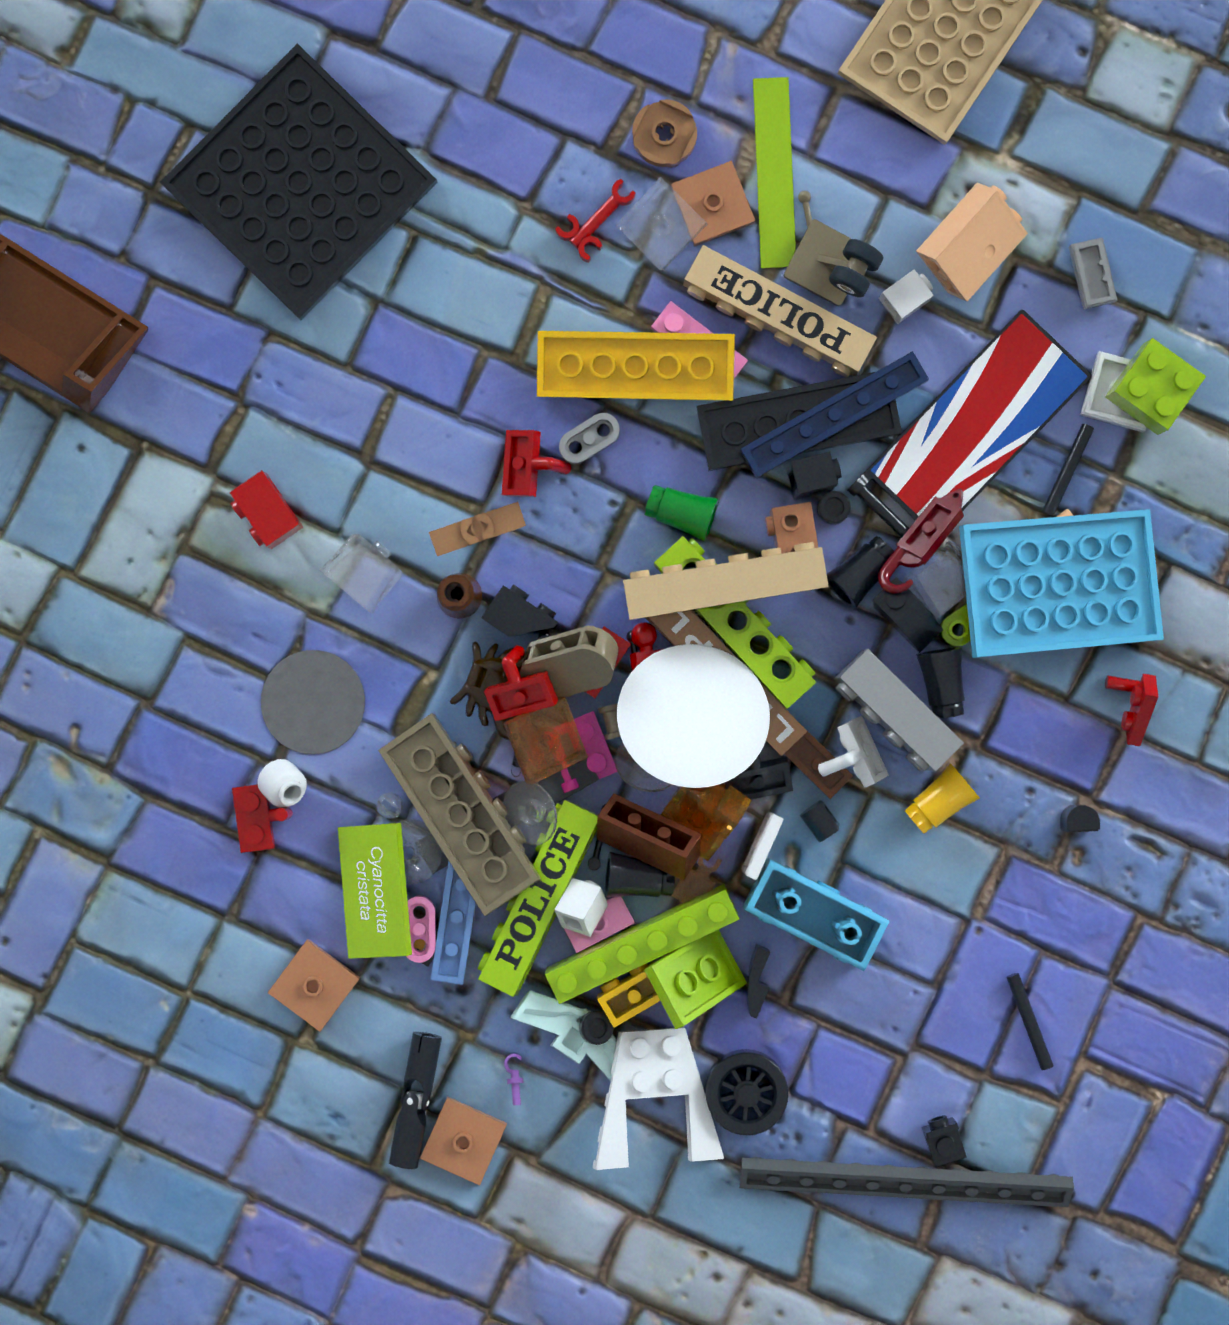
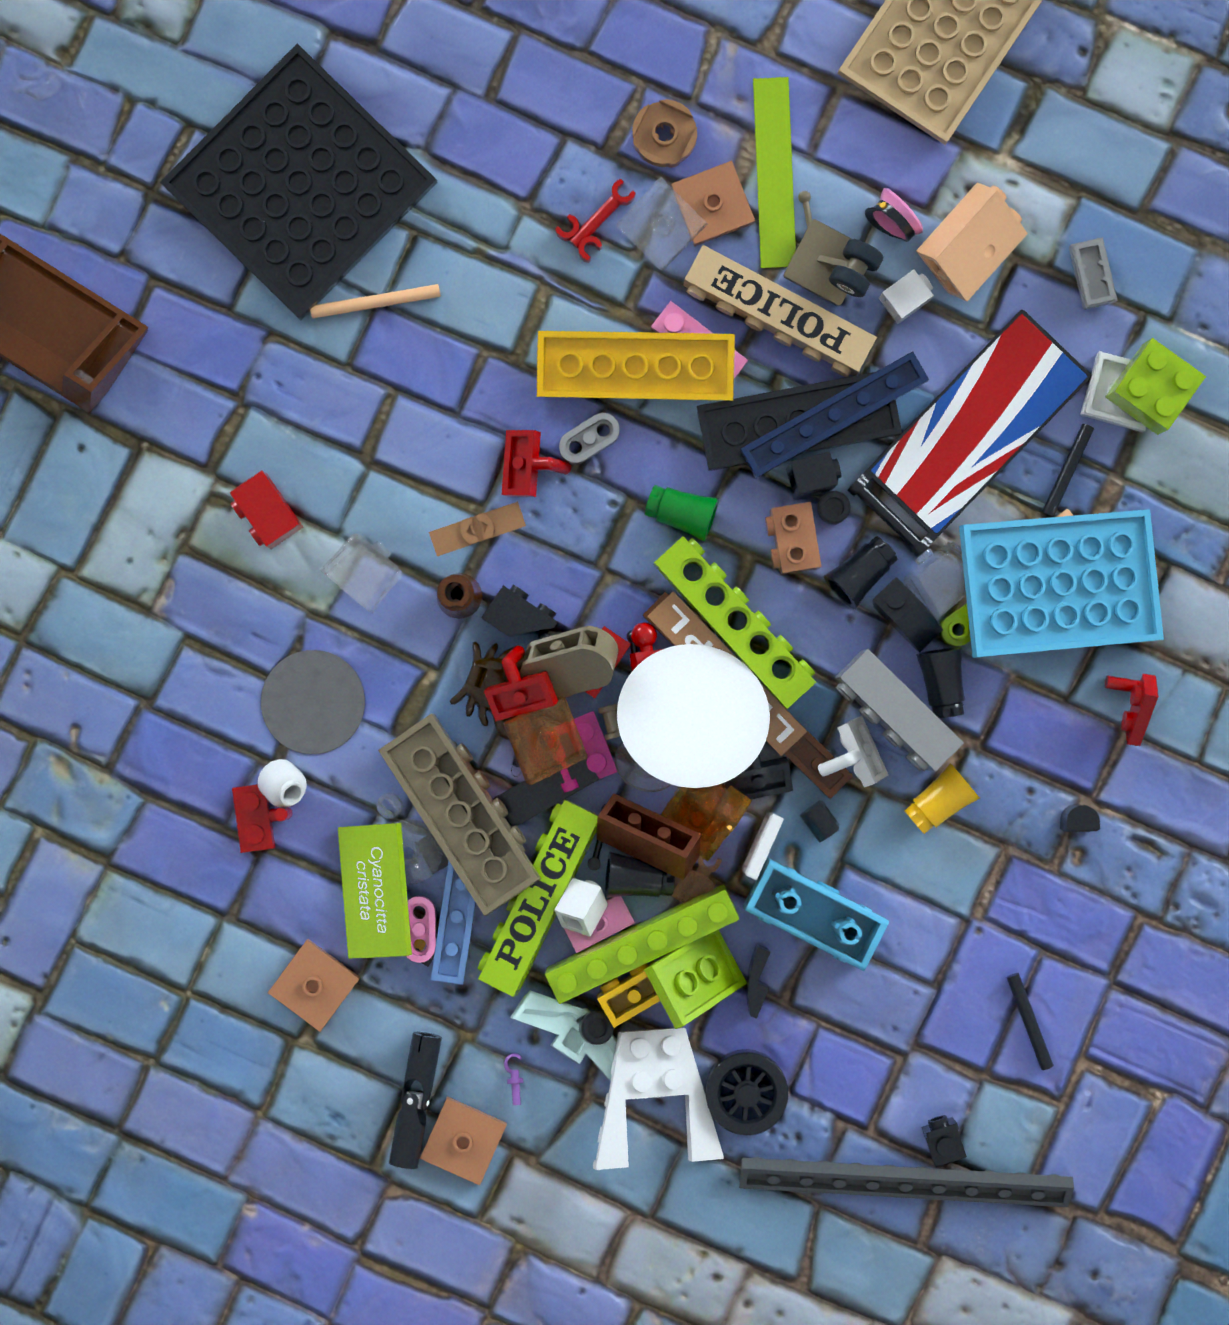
clear dish [503,780,557,845] -> none
tan brick [623,542,829,620] -> none
dark red plate [878,488,964,594] -> none
none -> light nougat bar [310,284,441,319]
none -> piece [865,188,923,242]

